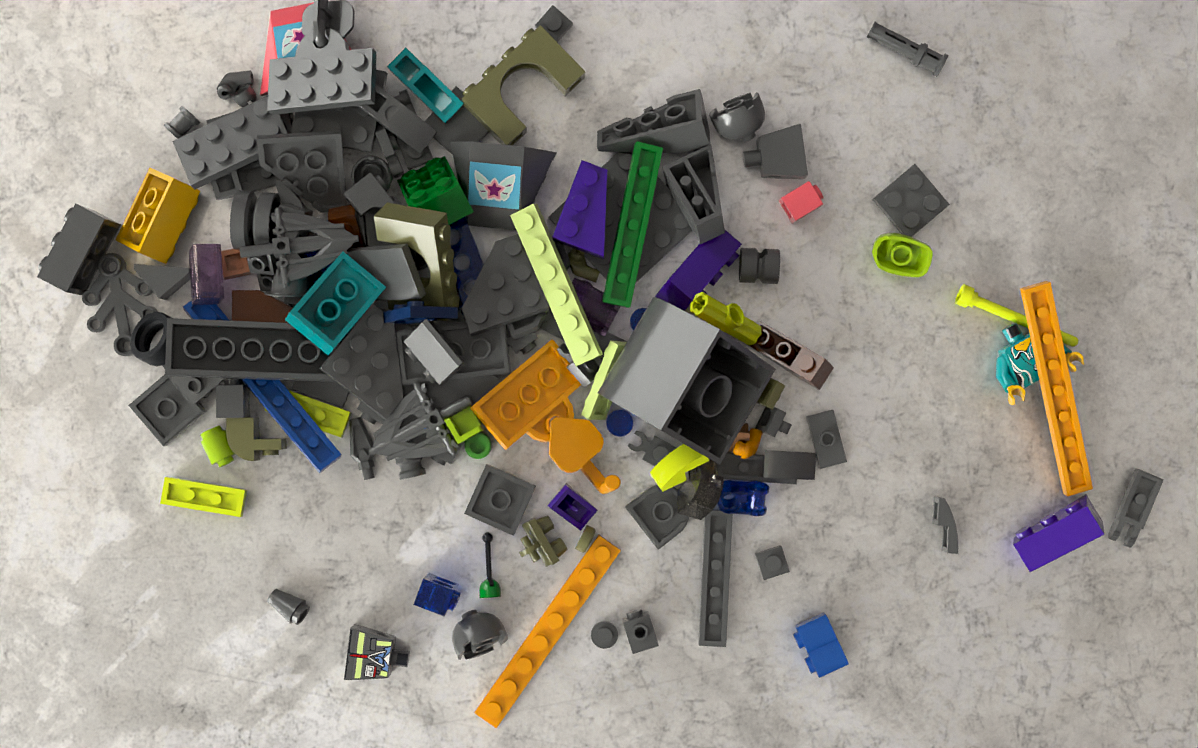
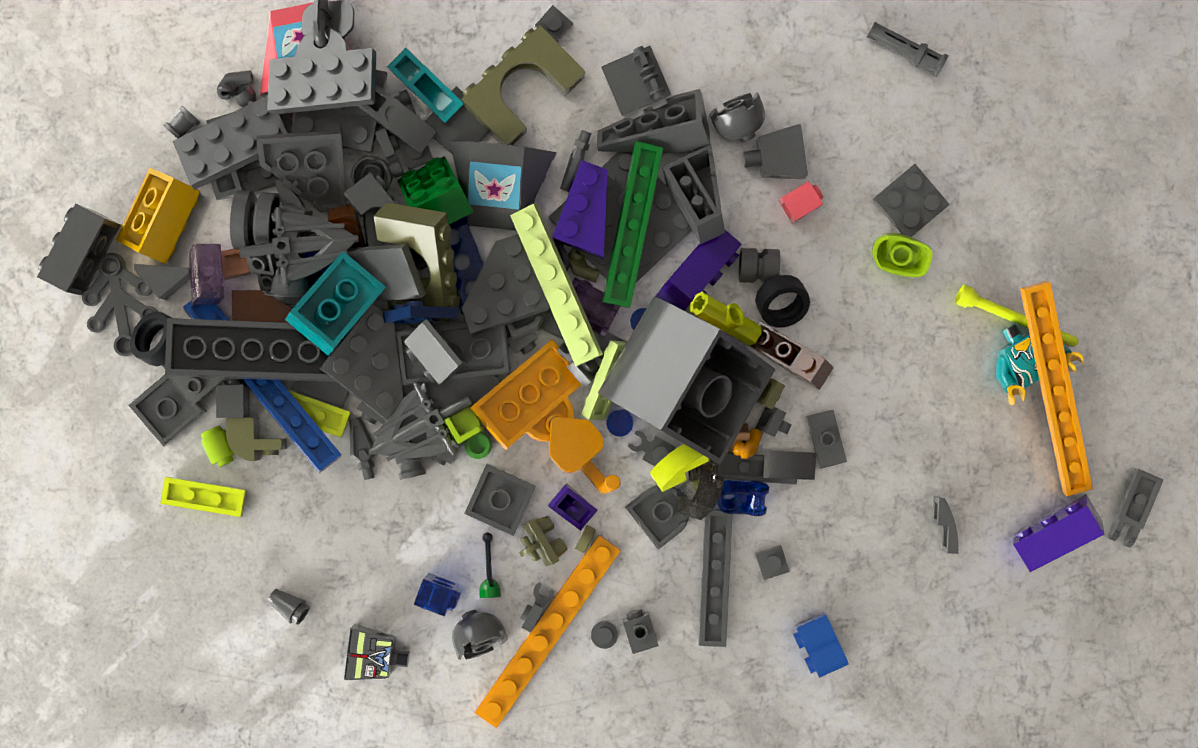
none -> dark grey plate [520,582,554,633]
none -> dark grey piece [560,130,592,192]
none -> dark grey hinge [601,46,671,116]
none -> black tyre [755,275,811,328]

